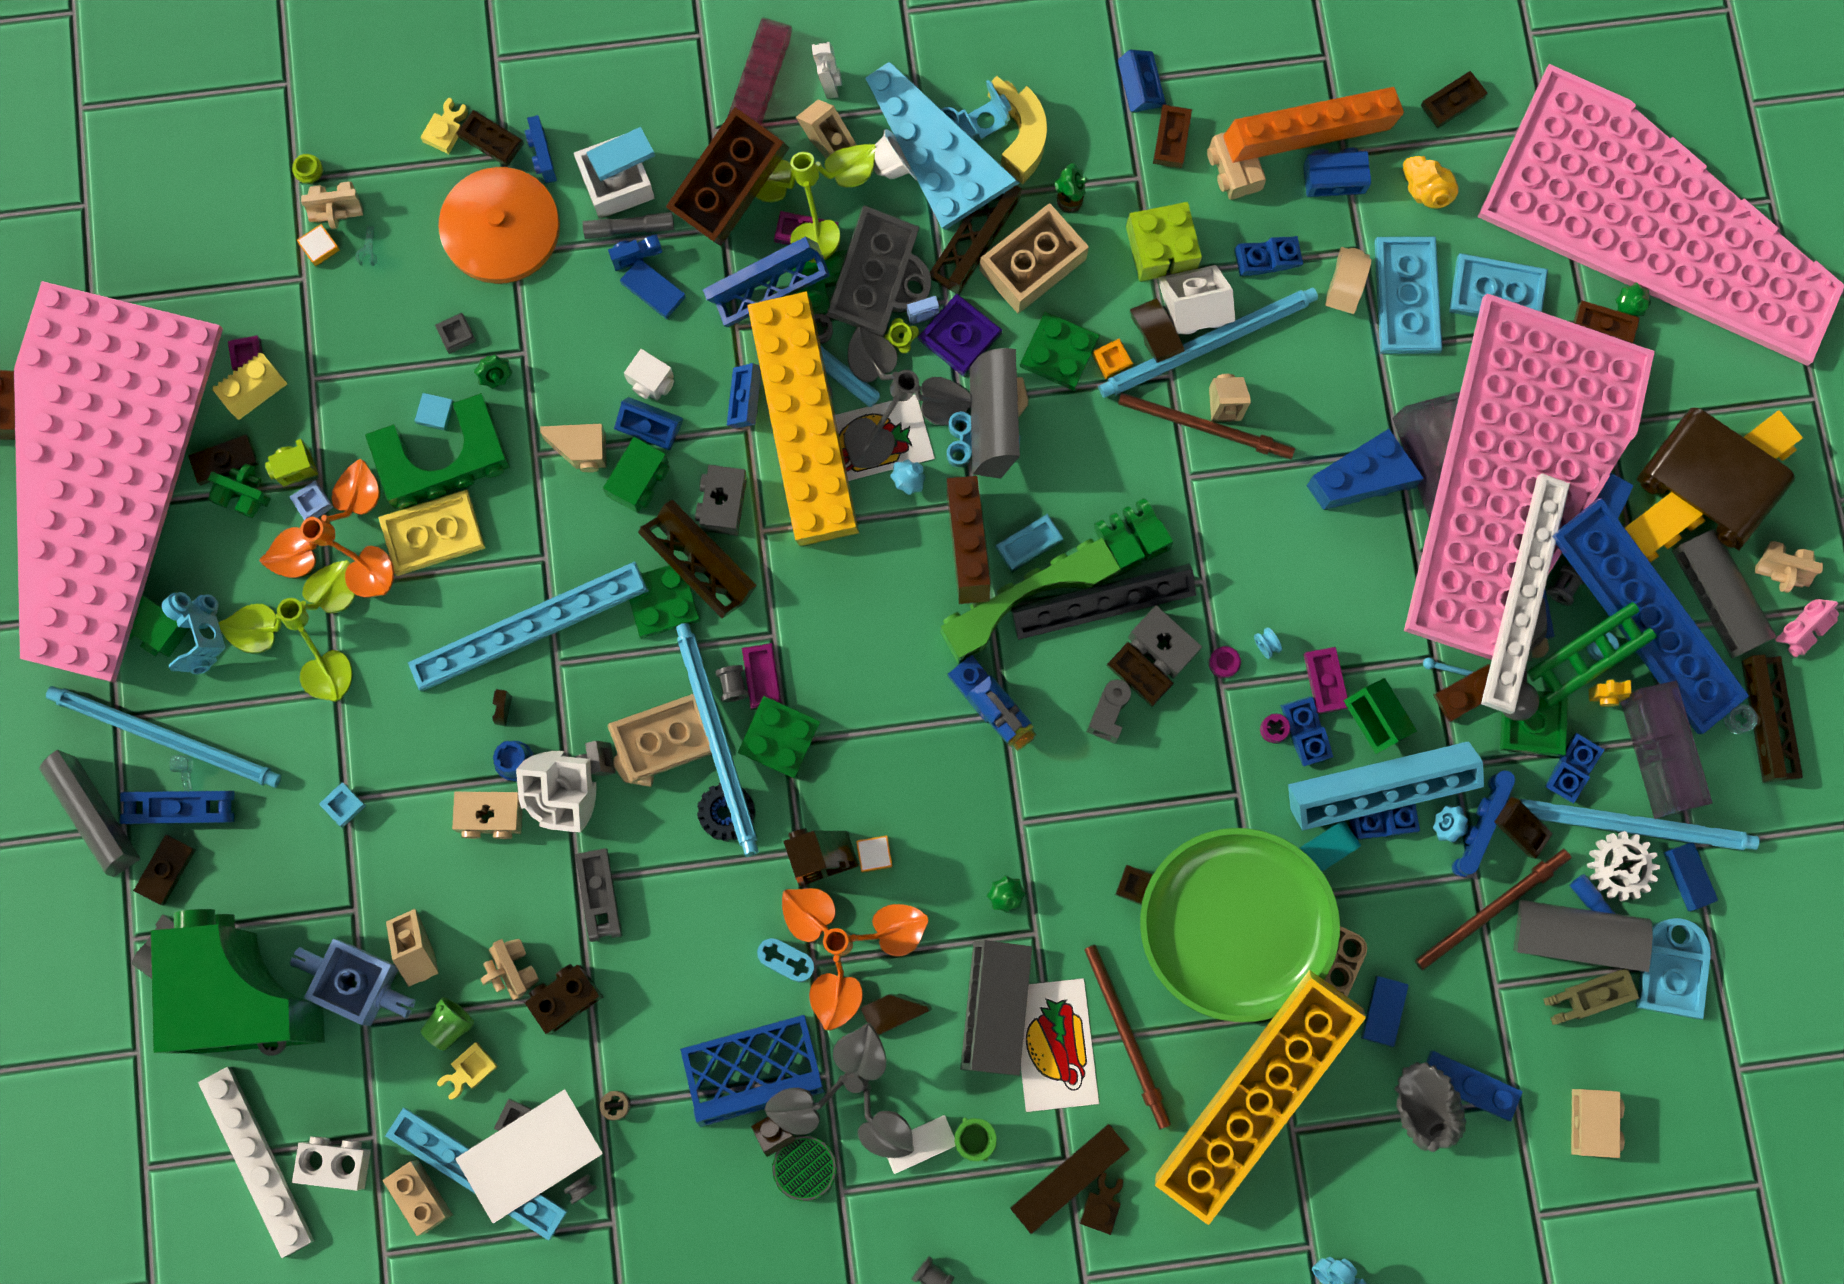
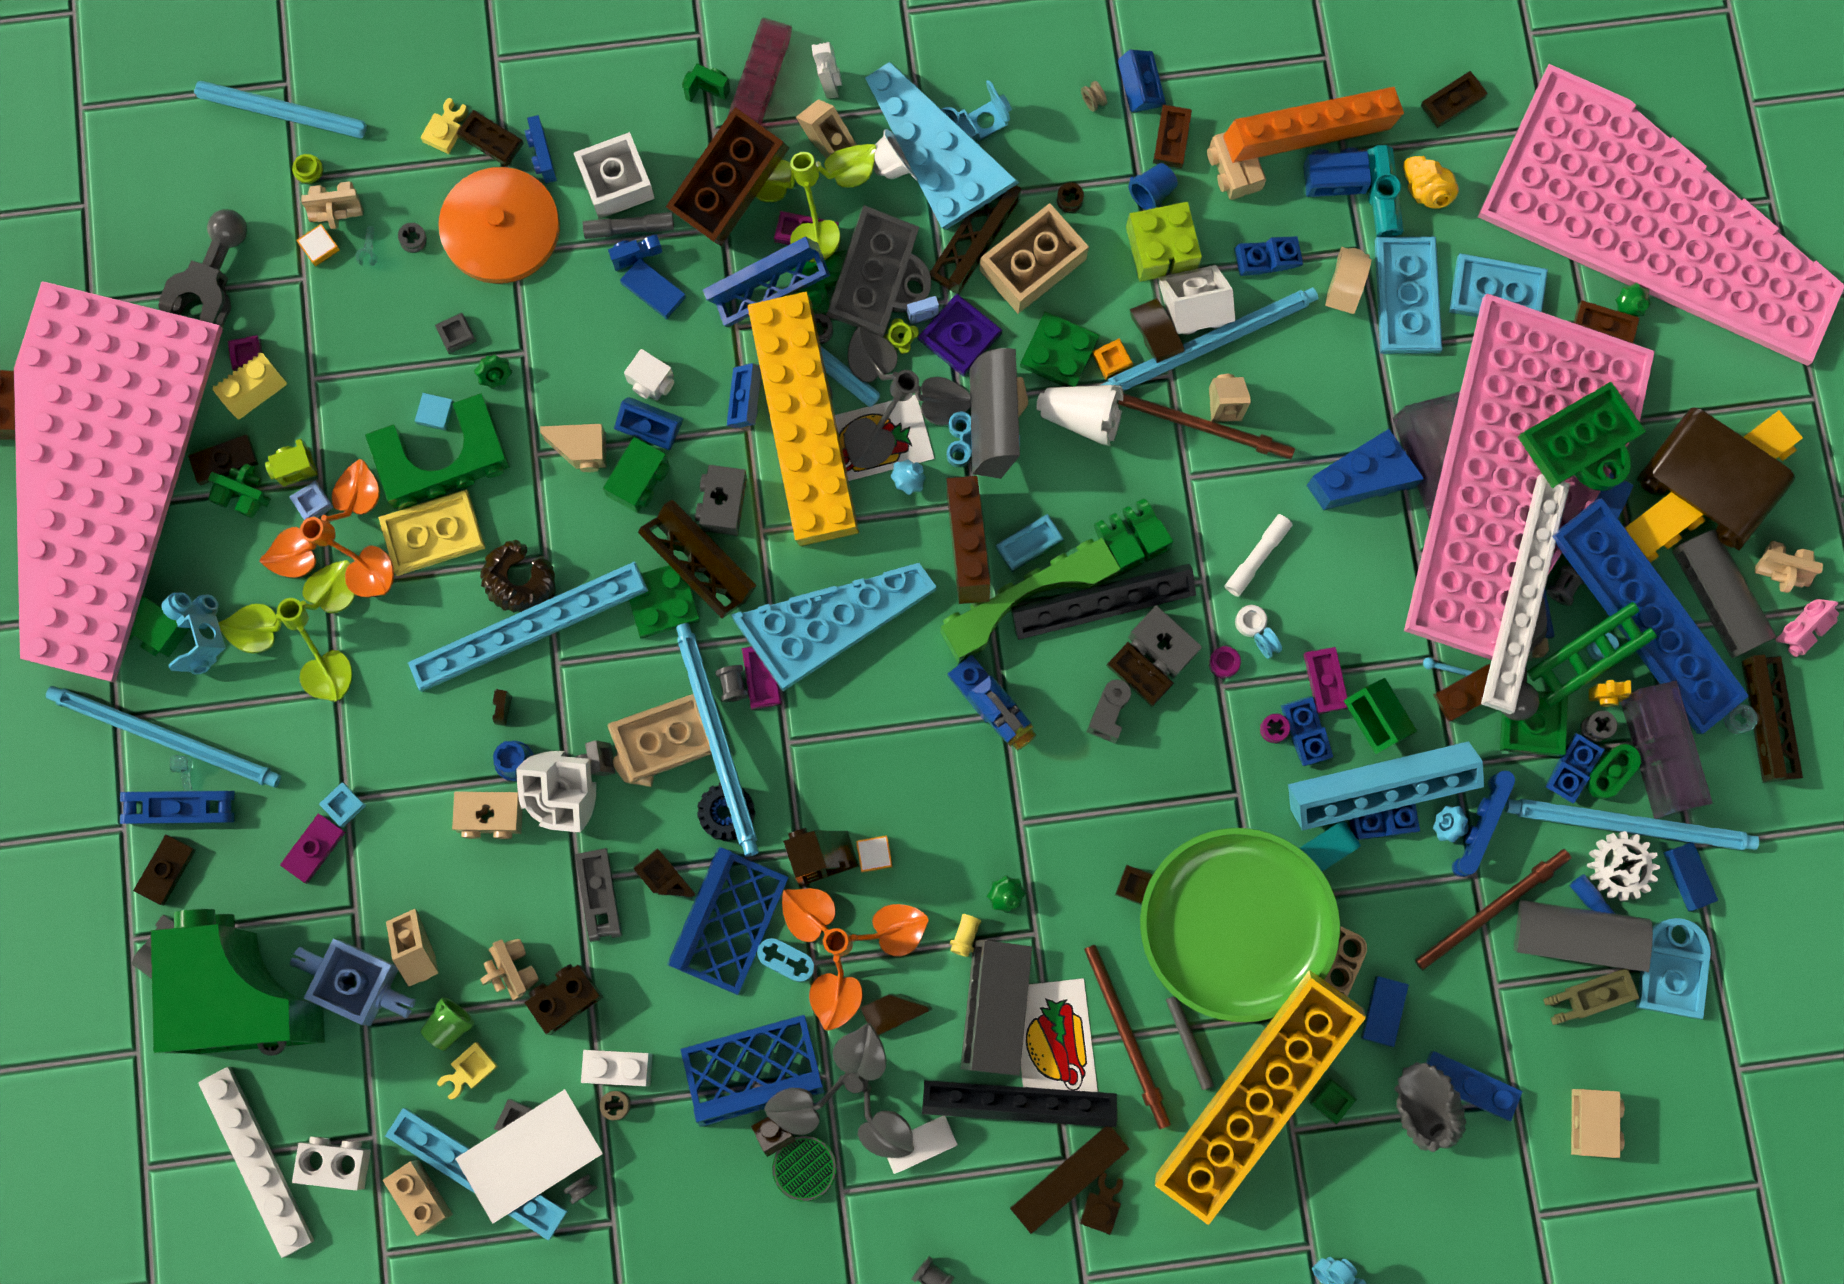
dark grey brick [39,750,141,877] -> none
medium azure tile [586,127,655,182] -> none
green plate [737,696,820,779] -> none
bright green piece [954,1117,997,1162] -> none
light yellow arch [988,76,1047,184] -> none
green piece [1054,163,1088,201] -> none
dark brown plate [1494,797,1552,859] -> none
none -> dark grey piece [158,209,247,327]
none -> medium azure axle [194,81,367,138]
none -> magenta plate [280,813,346,884]
none -> dark grey bush [398,223,426,253]
none -> dark brown piece [480,539,556,613]
none -> white brick [581,1050,653,1086]
none -> dark brown slope [633,848,696,897]
none -> blue fence [667,847,788,995]
none -> green bracket [682,63,731,102]
none -> medium azure wing [731,563,937,691]
none -> black plate [922,1080,1117,1127]
none -> light yellow pin [950,914,981,957]
none -> white cone [1037,385,1124,446]
none -> dark tan bush [1081,81,1107,112]
none -> blue piece [1128,163,1178,210]
none -> dark grey bar [1165,996,1214,1090]
none -> white piece [1224,514,1293,597]
none -> white tile [1235,605,1267,637]
none -> green tile [1310,1078,1357,1125]
none -> teal piece [1367,145,1404,237]
none -> green plate [1518,382,1646,491]
none -> dark grey bush [1580,711,1617,742]
none -> green plate [1586,744,1641,799]

